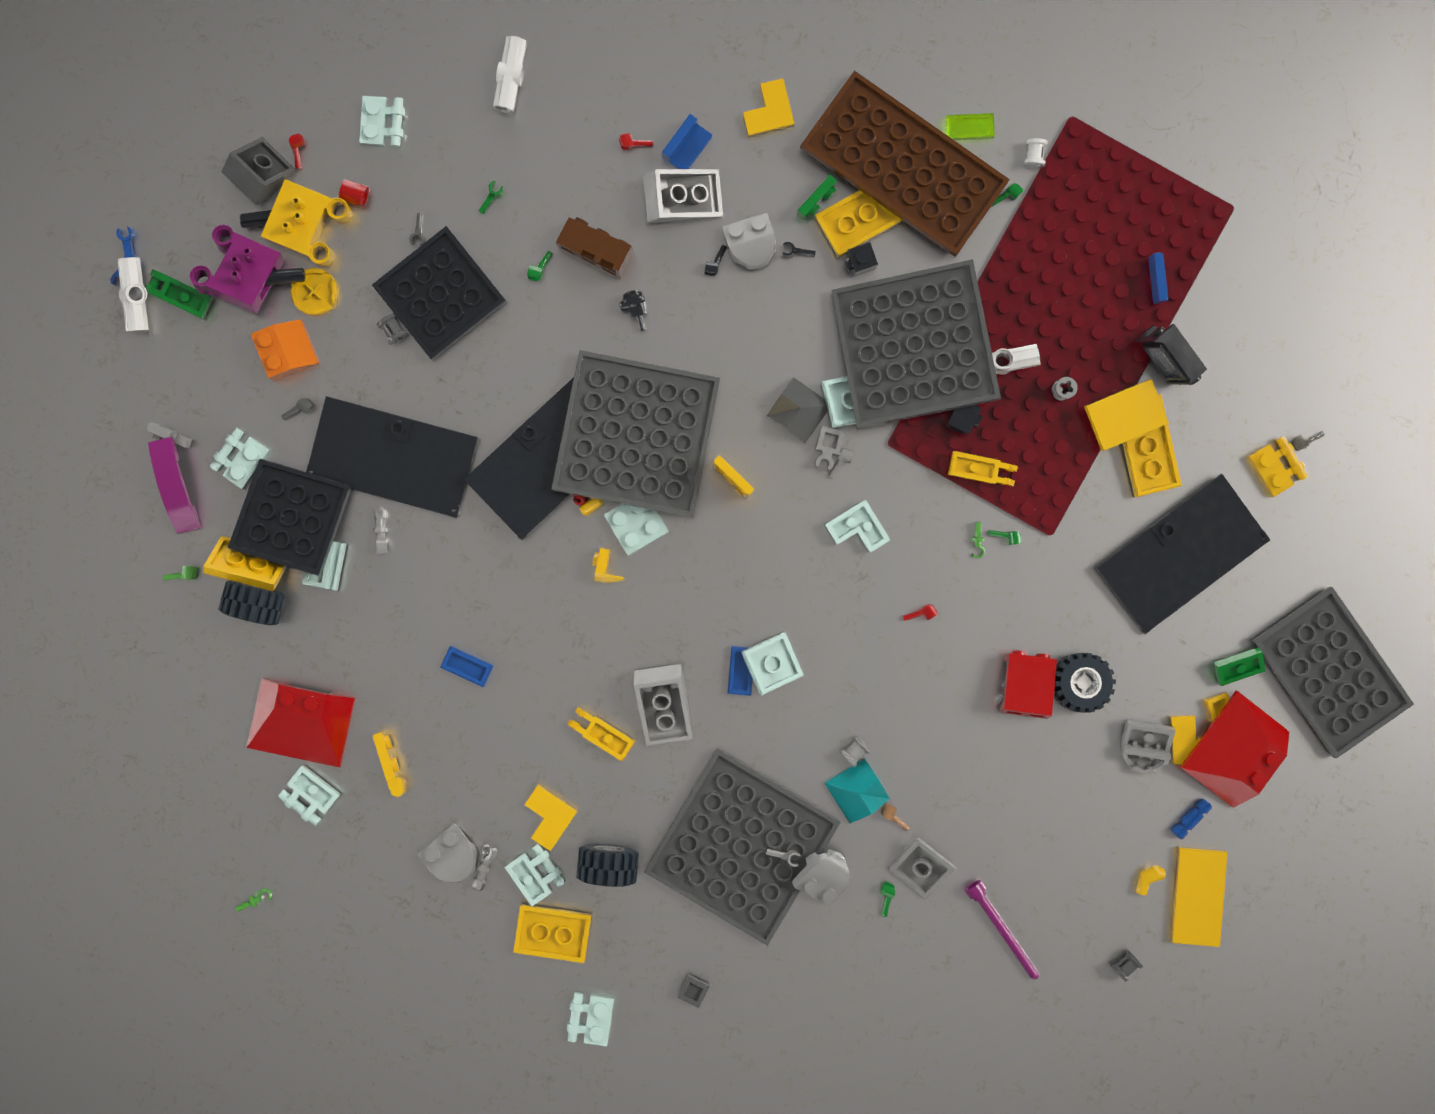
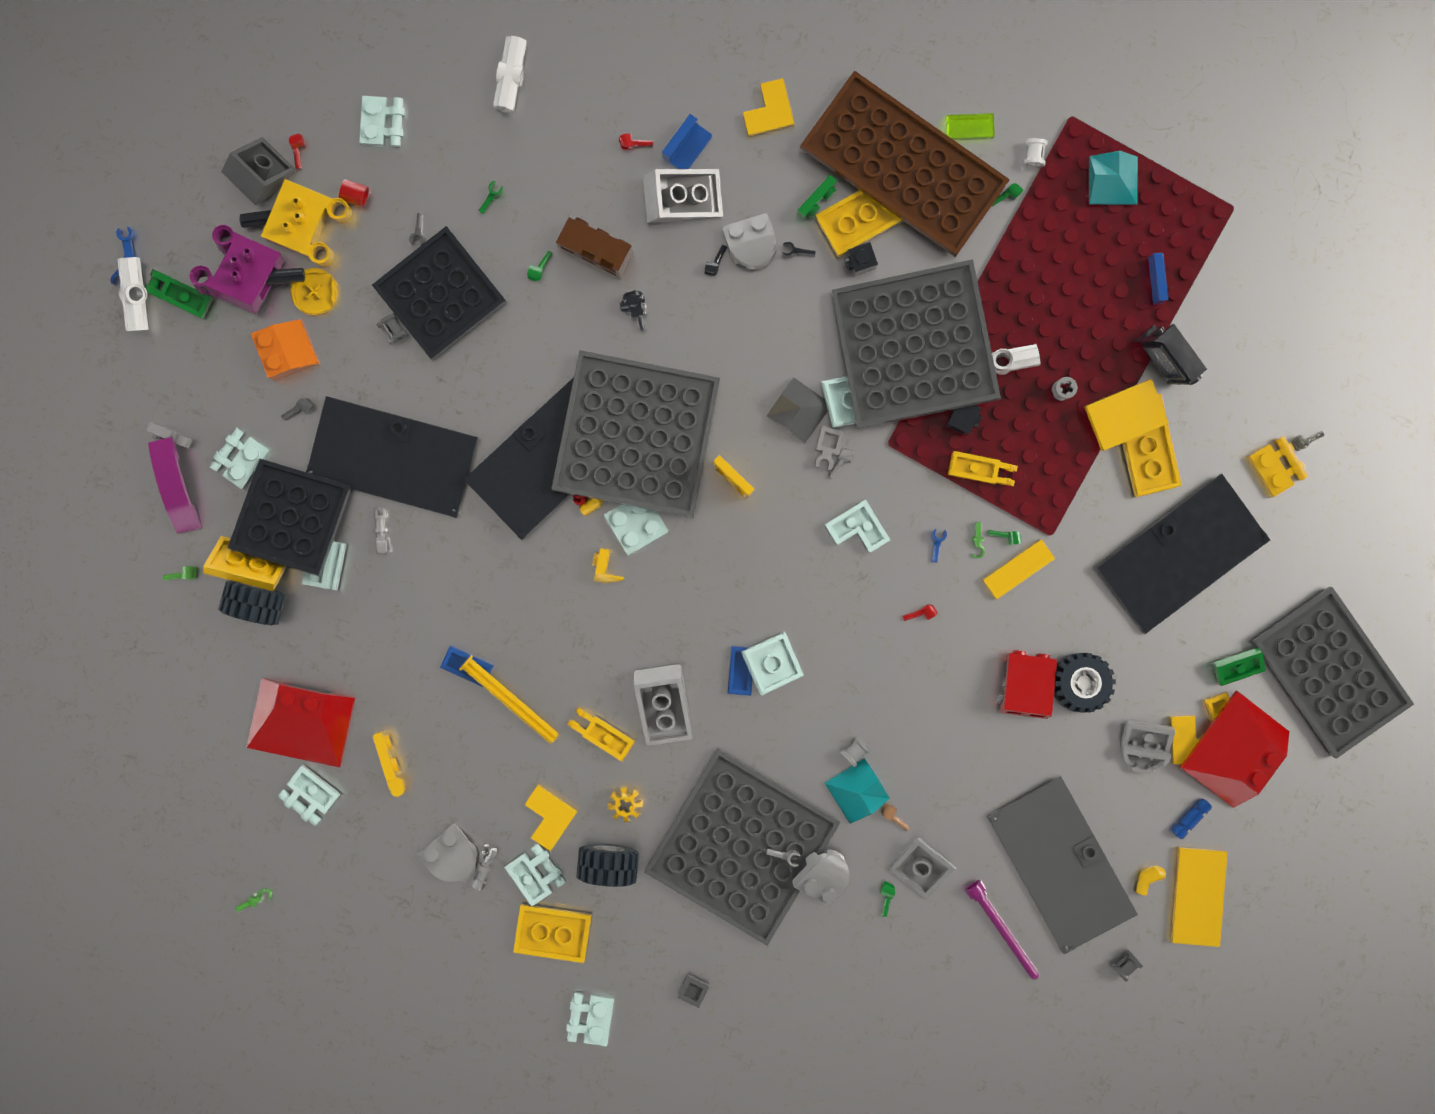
none -> yellow axle [459,655,558,743]
none -> yellow piece [608,787,643,823]
none -> blue hand [931,529,947,563]
none -> yellow tile [983,539,1055,599]
none -> dark grey door [987,776,1138,954]
none -> teal slope [1089,151,1138,205]

